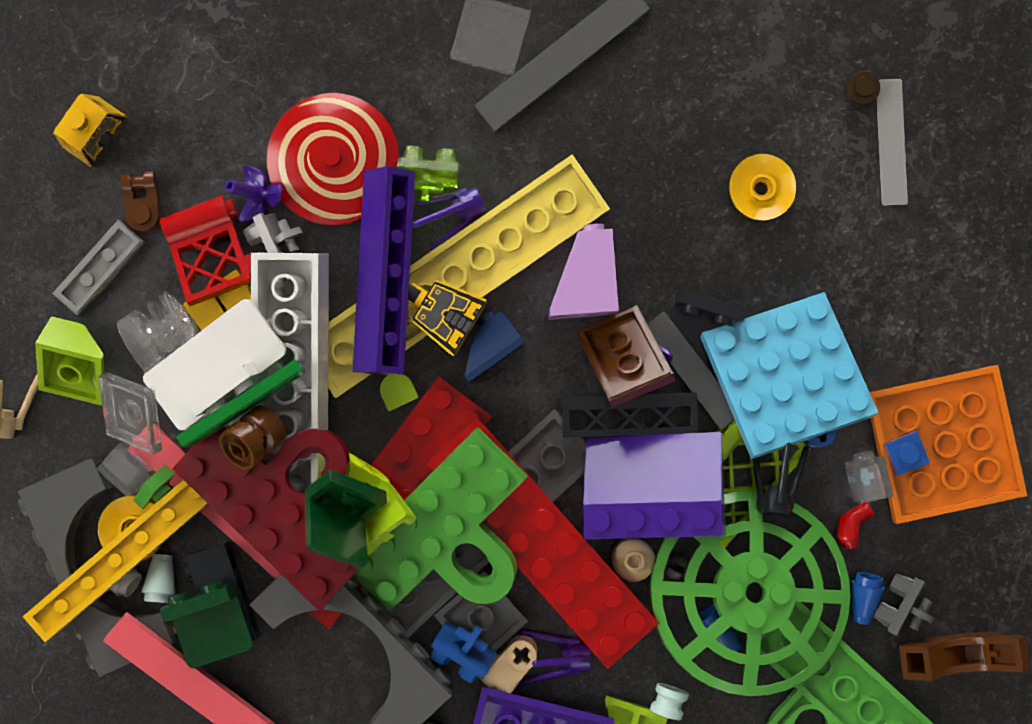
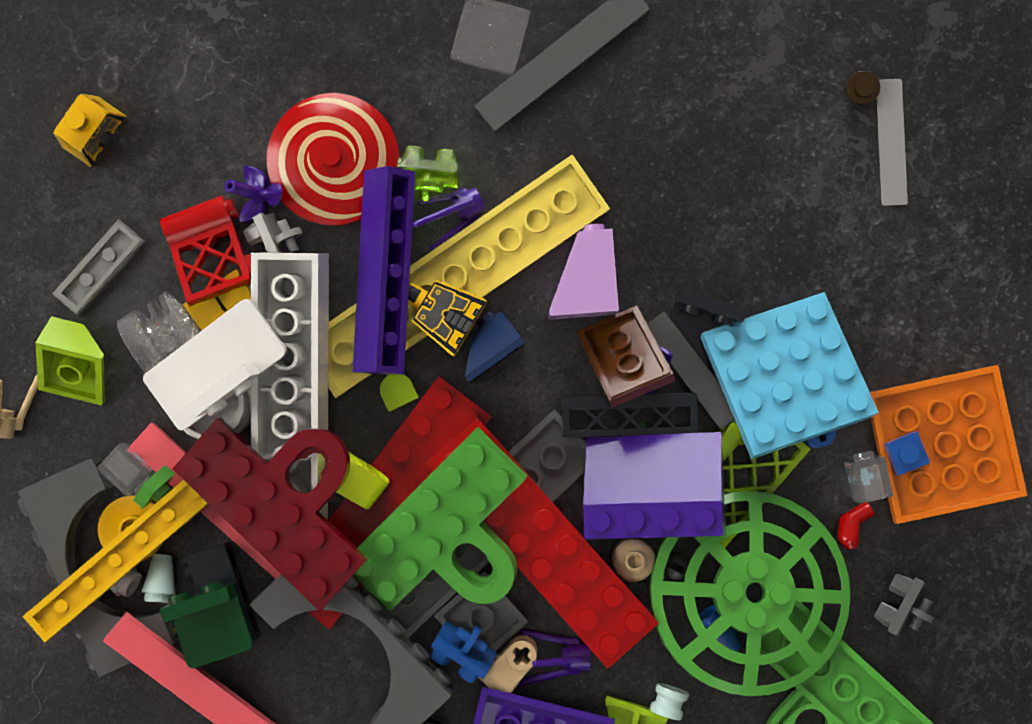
clear tile [98,372,162,455] -> none
reddish brown plate [120,171,161,233] -> none
green tile [176,359,306,447] -> none
reddish brown wheel [219,405,286,470] -> none
dark green bracket [305,470,387,568] -> none
lime wing [365,480,417,556] -> none
yellow dish [729,154,796,221] -> none
black plant [752,442,809,517] -> none
blue cone [851,572,885,625] -> none
reddish brown arch [899,632,1030,681] -> none

